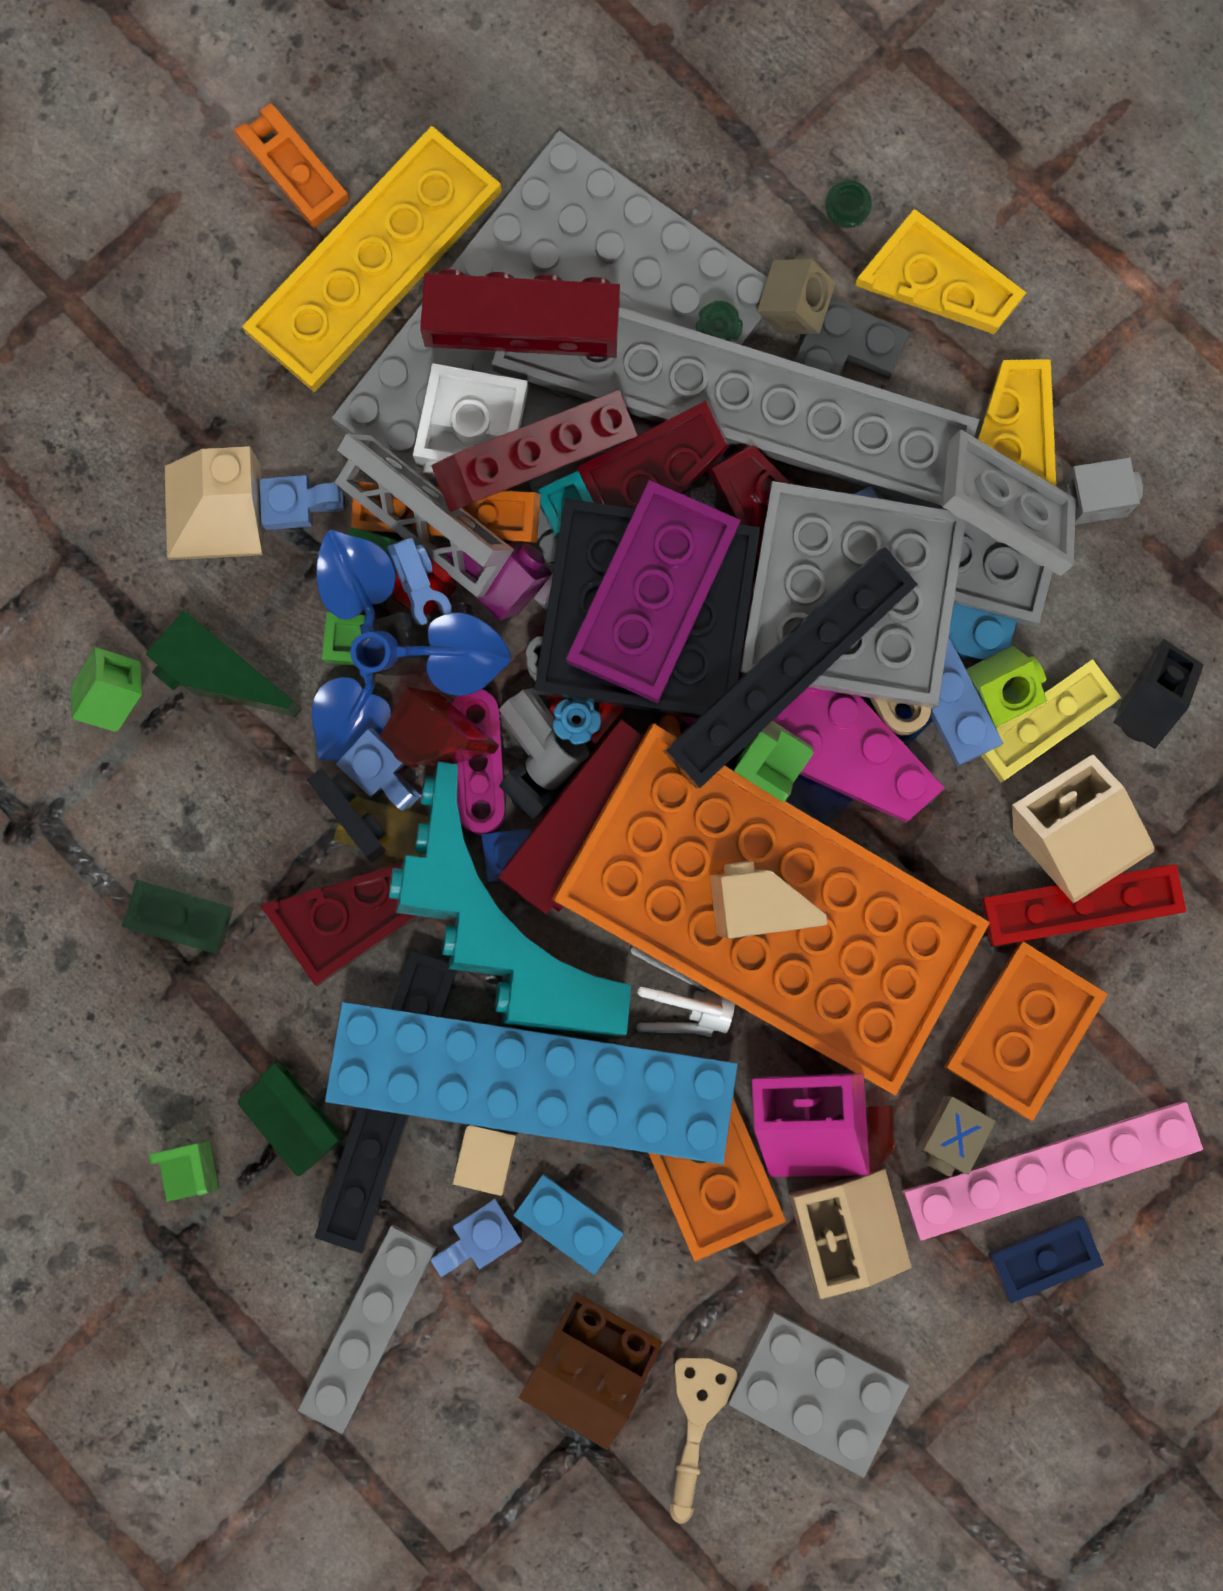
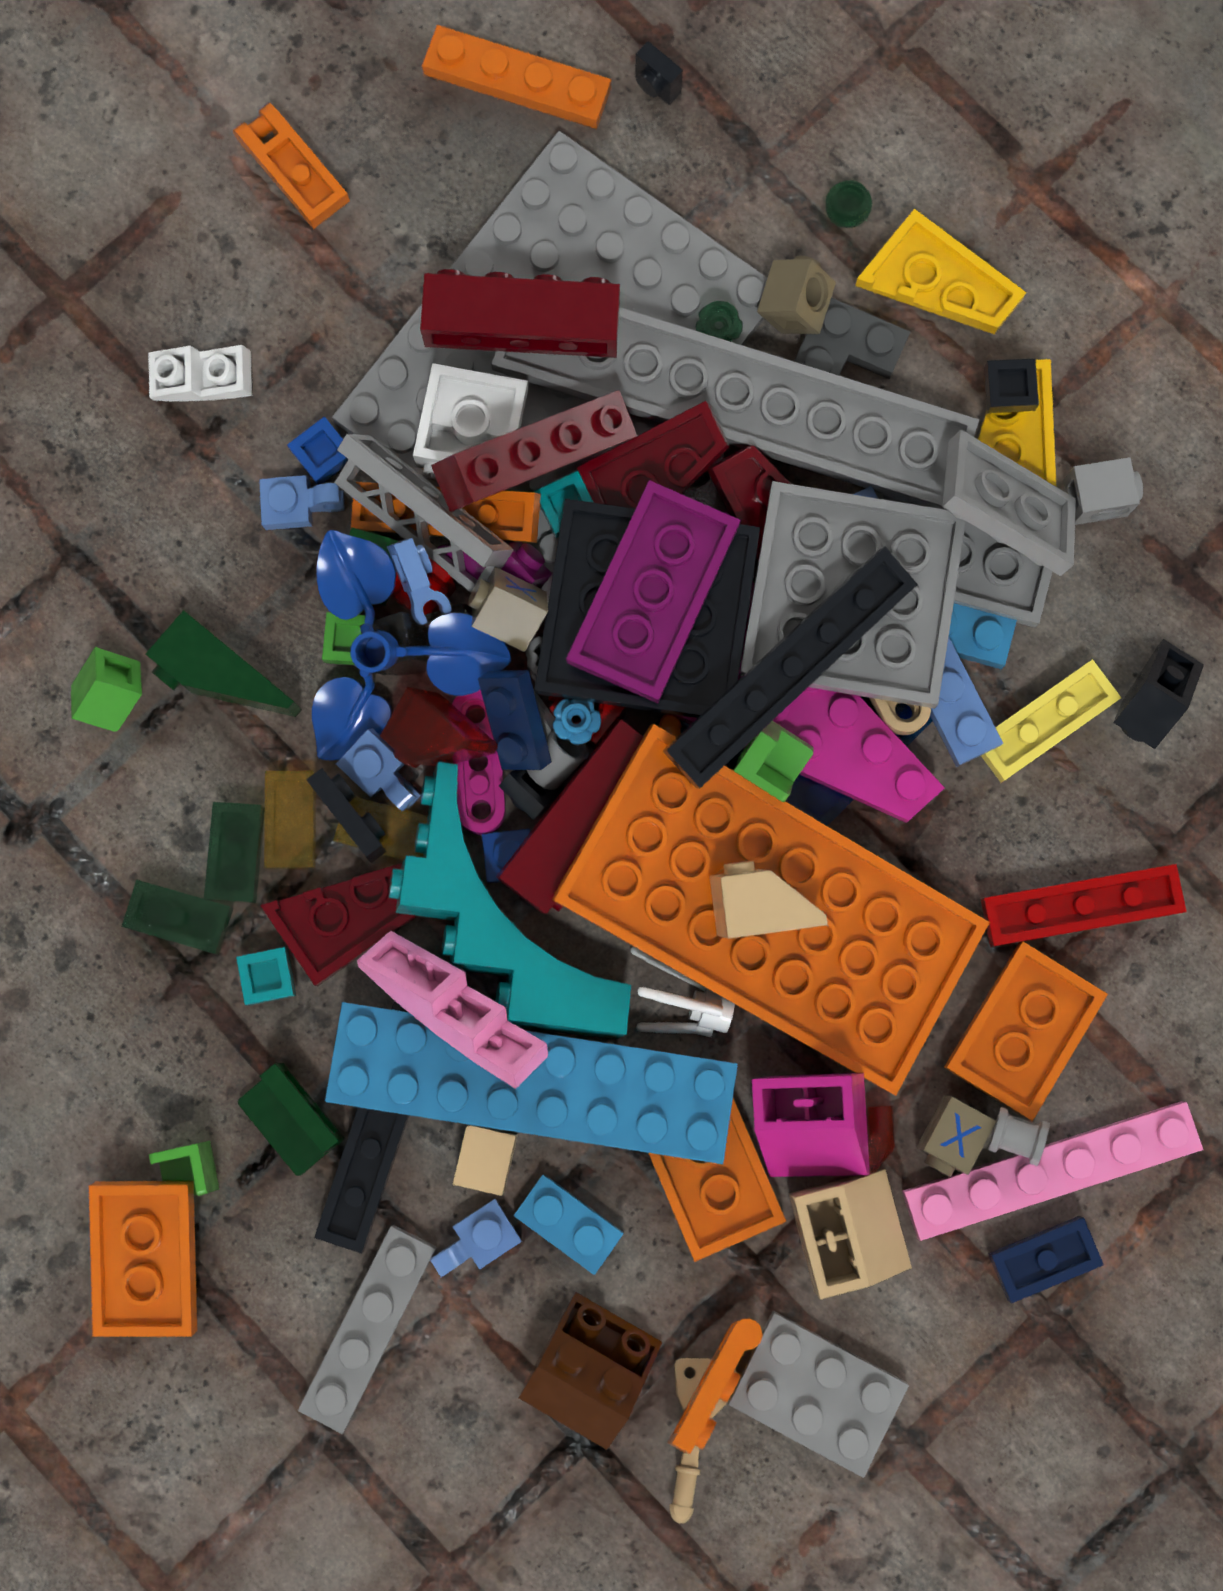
tan slope [165,446,264,560] -> none
yellow plate [242,126,502,393] -> none
lime brick [966,645,1047,728] -> none
tan slope [1012,754,1155,903] -> none
none -> orange plate [89,1181,197,1337]
none -> white slope [149,345,252,401]
none -> clear green plate [204,802,265,903]
none -> teal plate [236,947,297,1006]
none -> clear yellow tile [264,770,316,869]
none -> blue plate [287,416,348,485]
none -> bright pink slope [357,931,548,1089]
none -> orange plate [422,25,611,129]
none -> dark tan brick [468,567,548,652]
none -> dark blue plate [478,670,552,770]
none -> black plate [635,41,683,106]
none -> orange plate [667,1318,763,1454]
none -> black plate [984,358,1039,413]
none -> light grey bush [988,1107,1050,1166]

